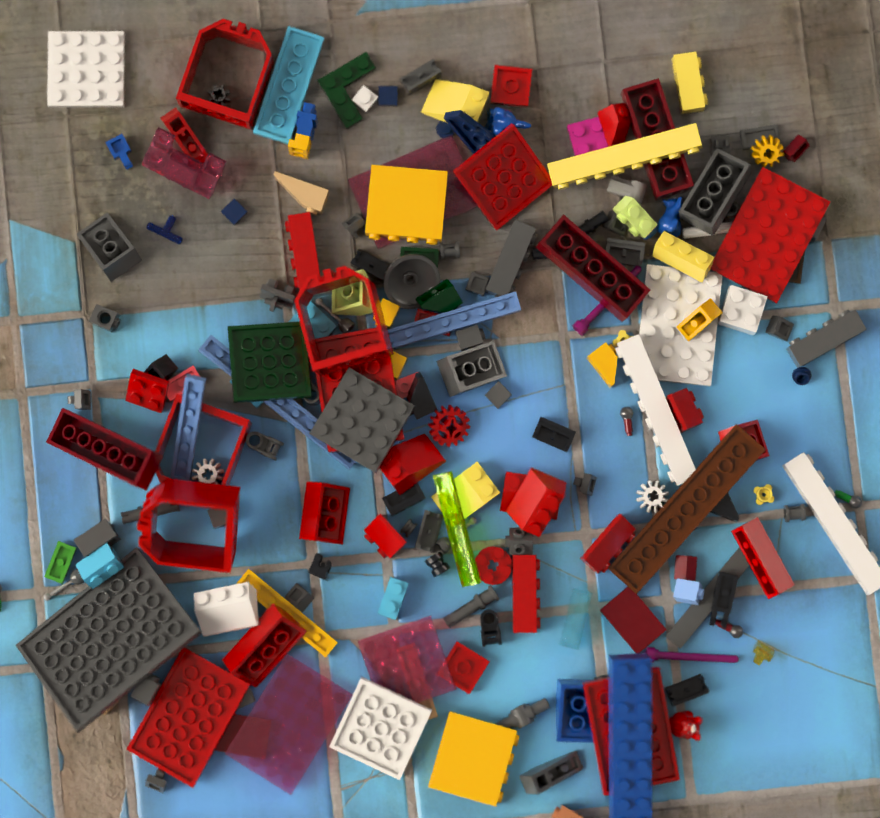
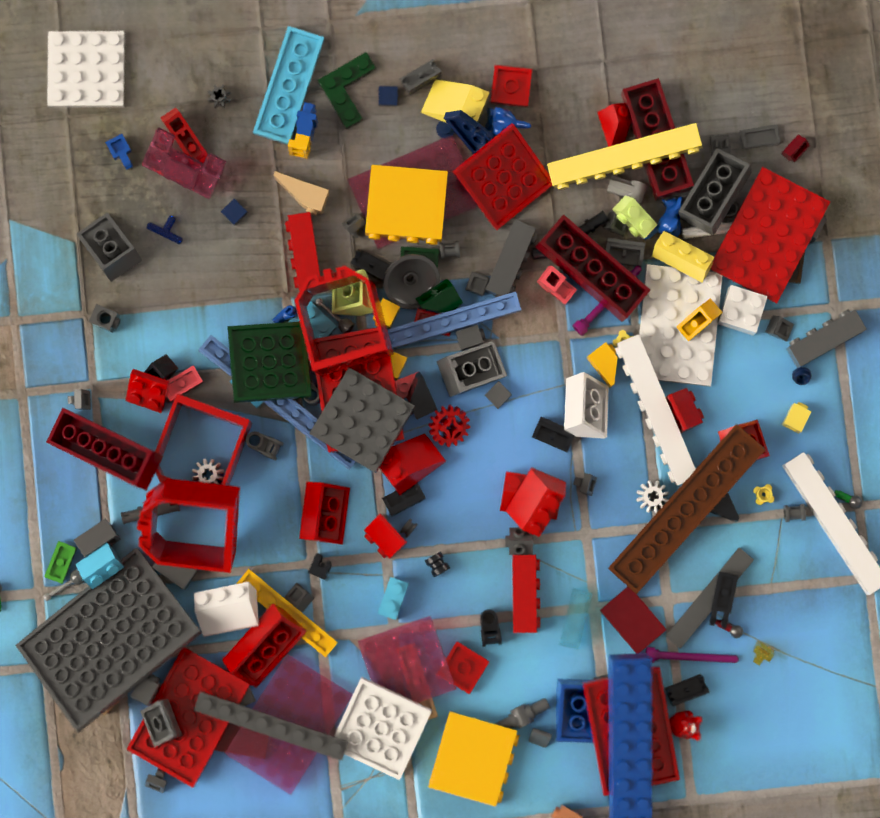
medium blue plate [170,374,206,481] -> none
red container [176,19,274,130] -> none
dark grey brick [207,508,227,529] -> none
dark grey hips [260,279,295,312] -> none
white plate [352,85,378,113] -> none
dark grey hinge [415,510,444,553] -> none
light yellow slope [431,462,500,528] -> none
clear neon green plate [433,471,481,587] -> none
dark grey hinge [436,517,476,554] -> none
dark grey pin [443,585,499,628] -> none
red plate [474,546,512,585] -> none
dark grey slope [519,751,584,794] -> none
dark pink plate [567,117,608,156] -> none
red slope [580,513,636,574] -> none
piece [620,407,633,436] -> none
light yellow brick [672,52,708,114] -> none
light blue brick [673,578,704,605] -> none
dark red piece [674,555,697,581] -> none
brick [731,517,795,599] -> none
yellow gear [751,135,784,167] -> none
none -> dark grey slope [140,699,183,747]
none -> dark grey slope [152,564,198,590]
none -> dark grey plate [194,691,348,761]
none -> blue arm [272,305,297,323]
none -> dark grey slope [529,728,552,748]
none -> coral brick [537,266,577,304]
none -> white slope [564,372,609,438]
none -> light yellow brick [782,402,812,434]

